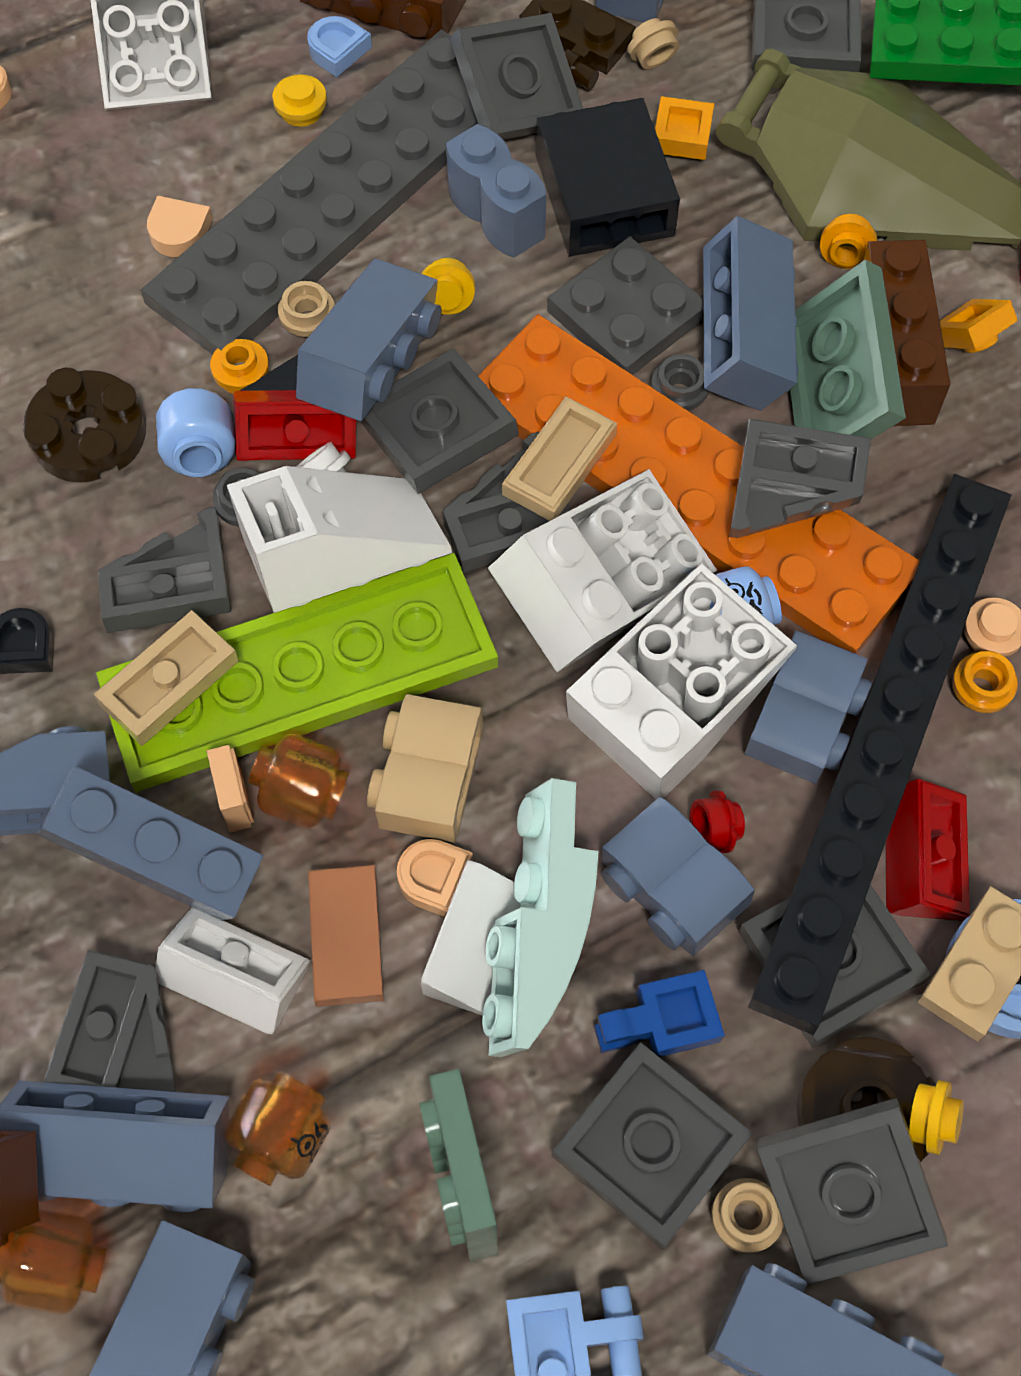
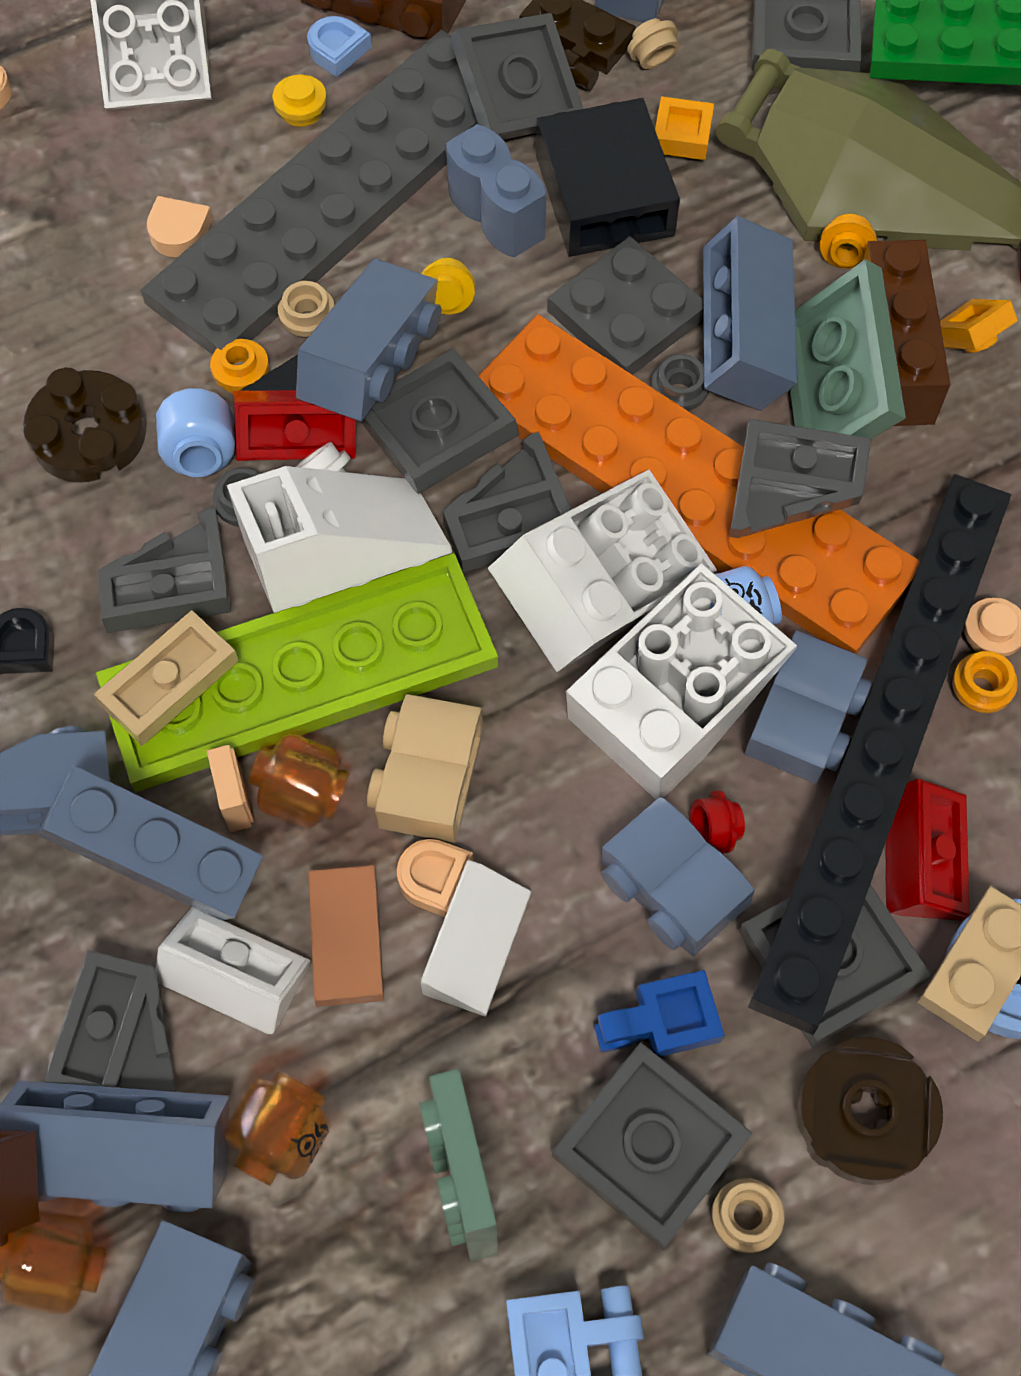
light aqua slope [482,778,599,1057] -> none
tan tile [502,396,618,521] -> none
dark grey plate [757,1098,948,1285] -> none
yellow plate [909,1080,964,1155] -> none

